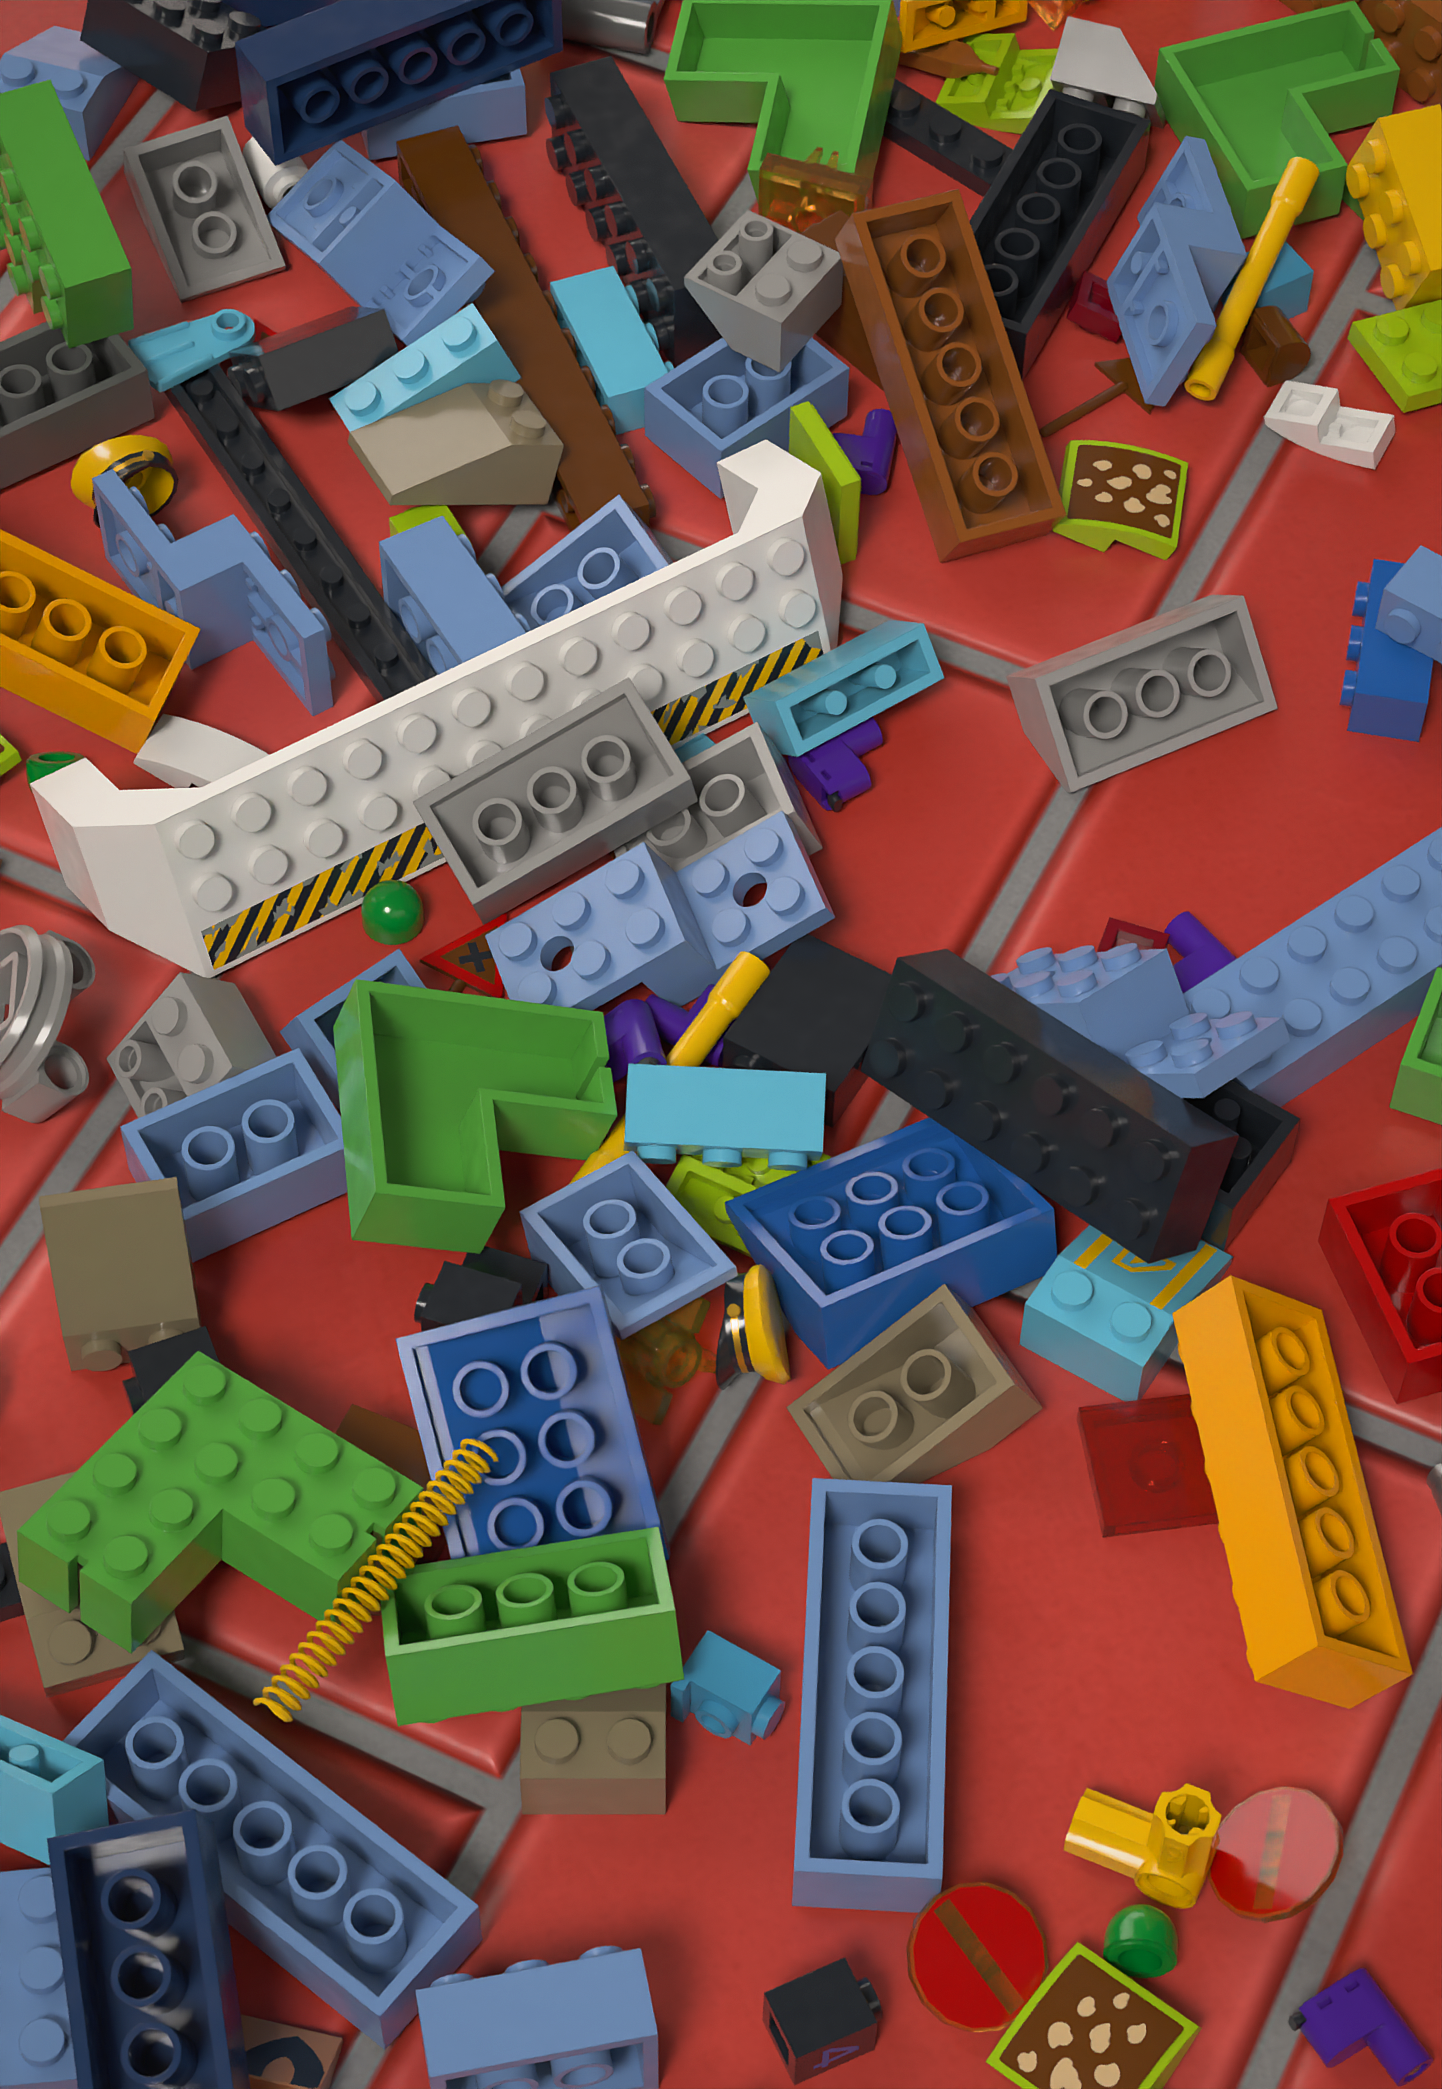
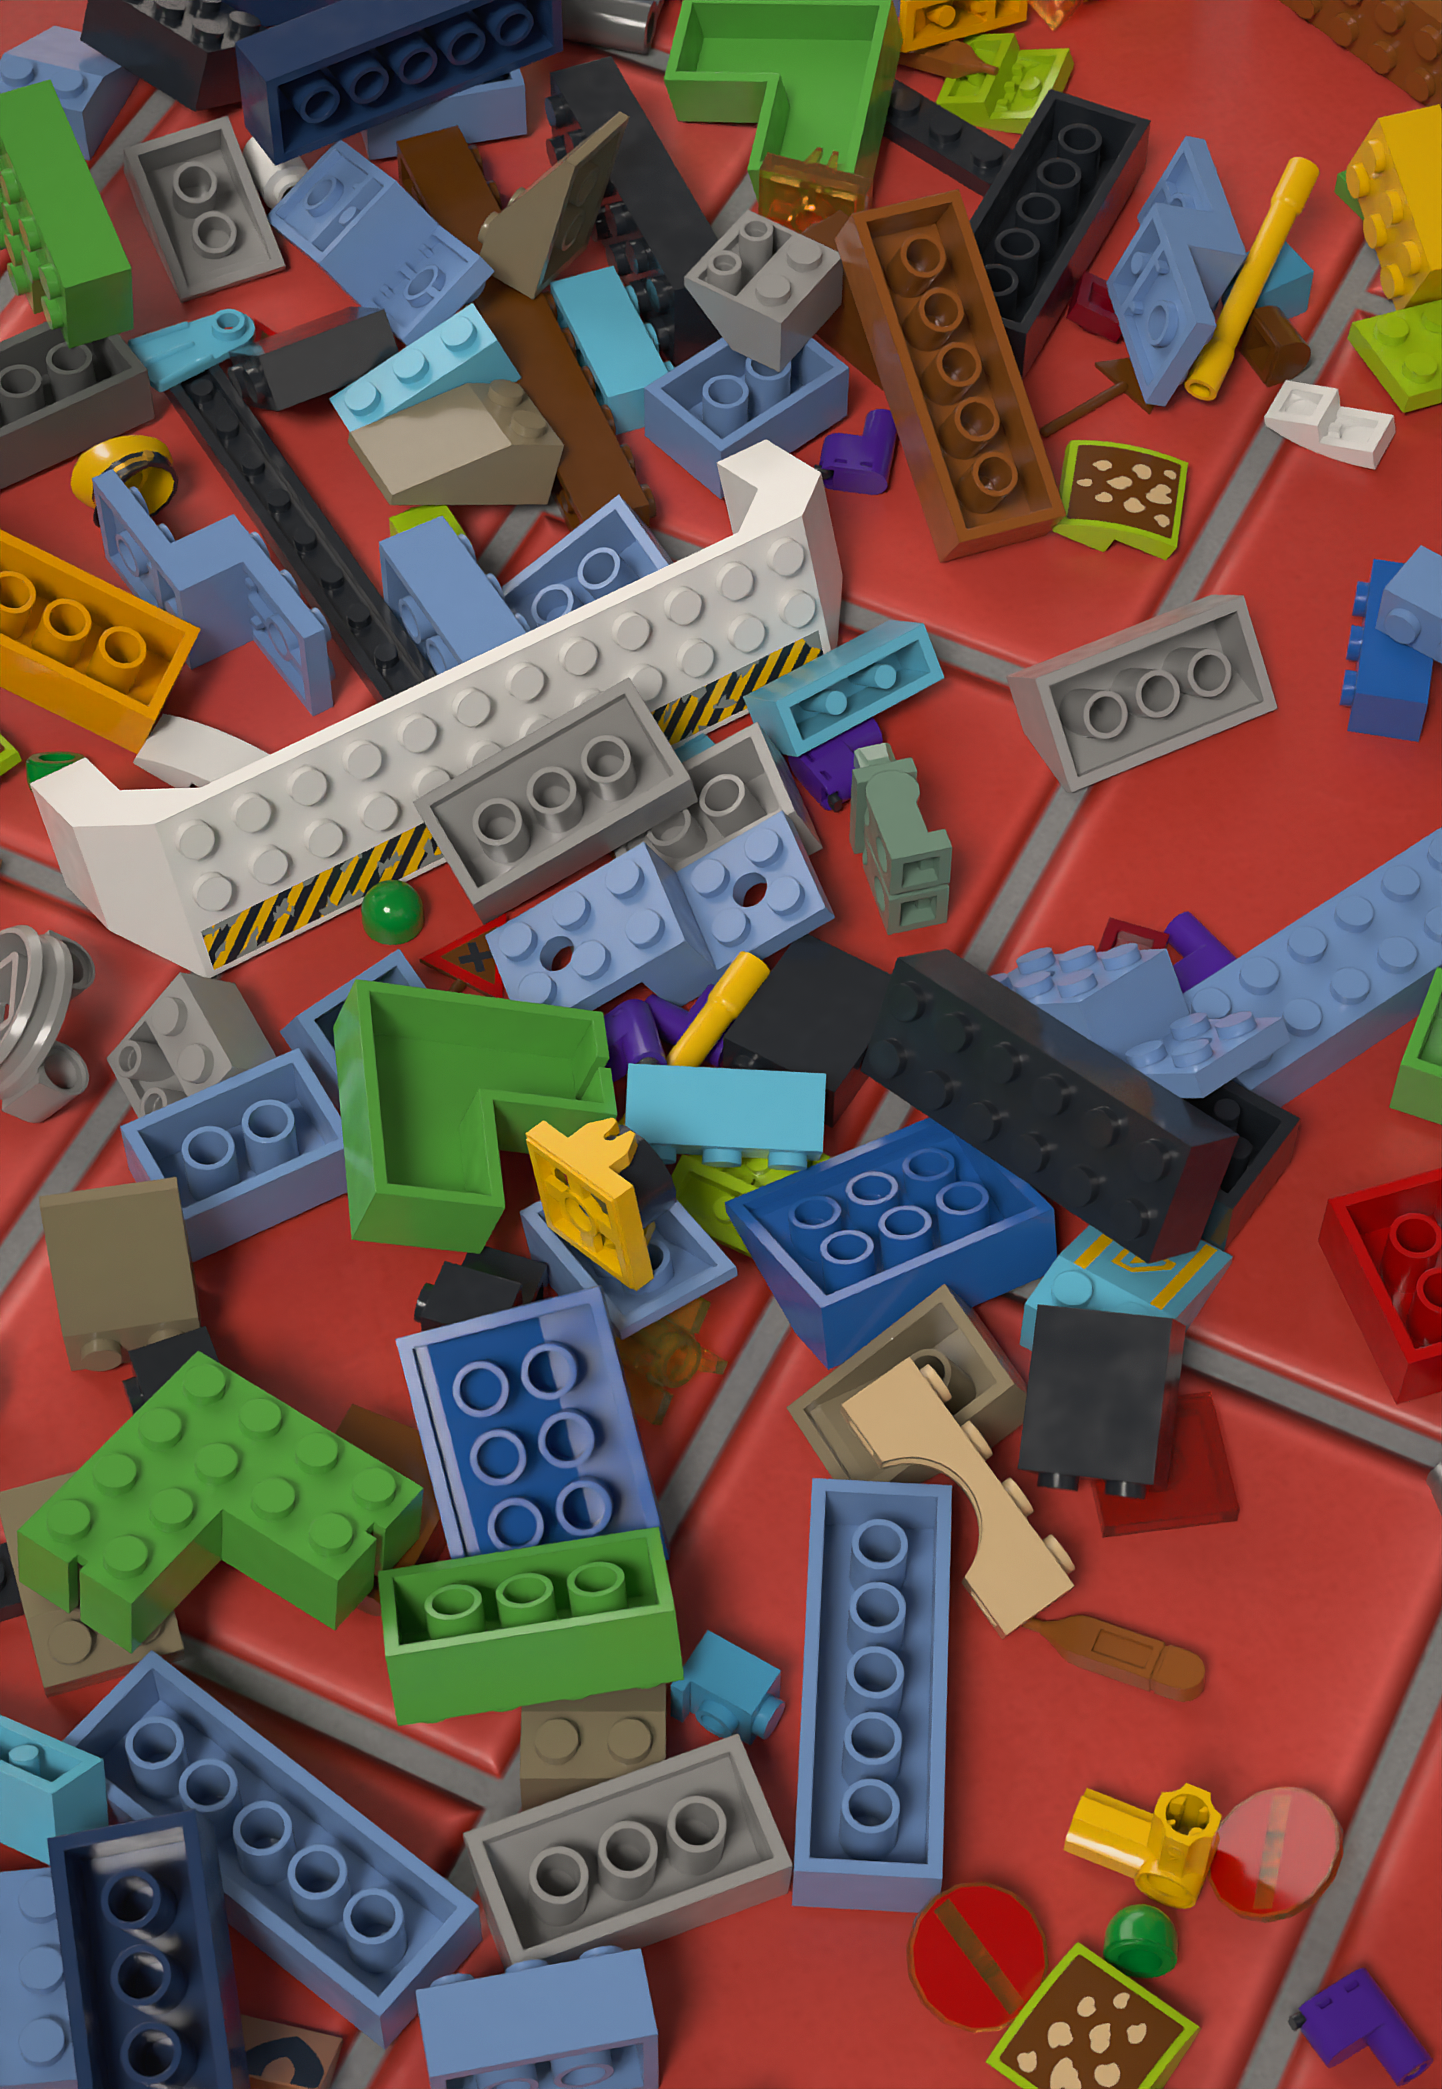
yellow piece [253,1439,498,1722] -> none
piece [715,1264,791,1390] -> none
black brick [763,1957,883,2085] -> none
lime plate [789,401,861,564] -> none
light grey slope [1050,16,1166,128] -> none
bright green piece [1154,0,1400,239] -> none
light orange brick [1172,1275,1413,1709] -> none
none -> light grey slope [463,1734,793,1971]
none -> dark tan slope [478,112,629,299]
none -> yellow piece [526,1118,676,1291]
none -> tan arch [840,1356,1075,1640]
none -> sand green hips [849,743,952,935]
none -> black brick [1018,1304,1186,1500]
none -> dark orange piece [1021,1615,1205,1702]

